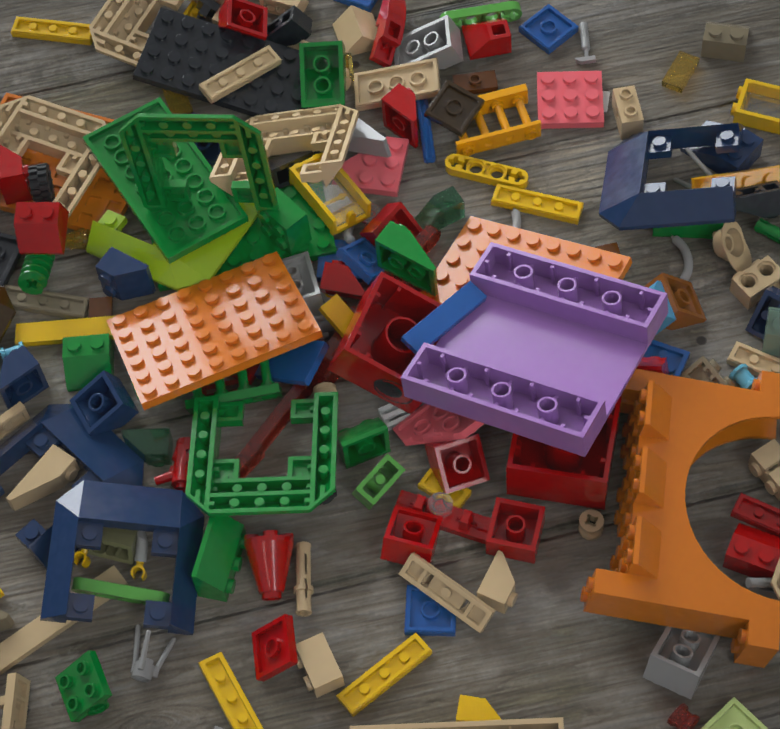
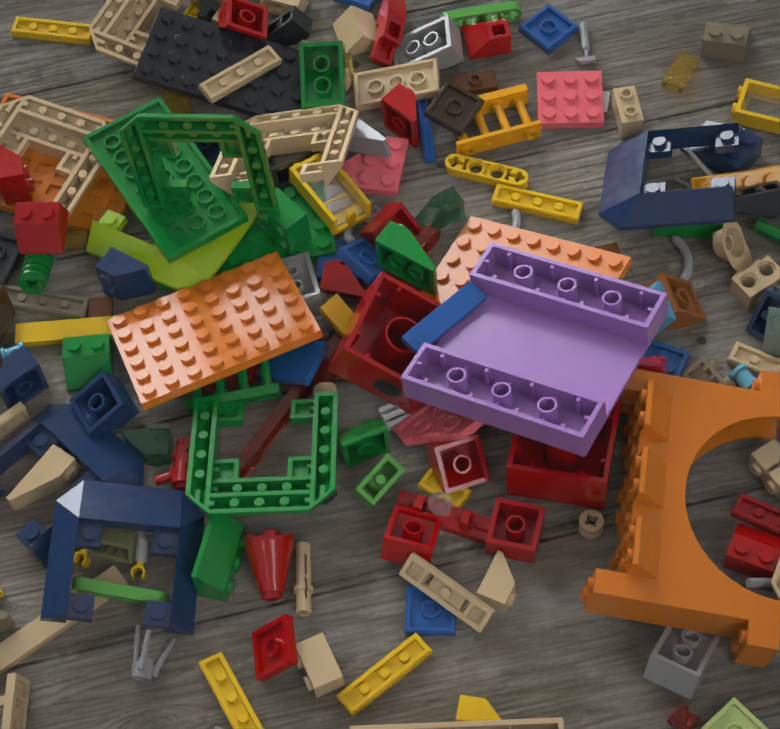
black tyre [28,163,55,202] -> none
green plate [55,650,112,723] -> none

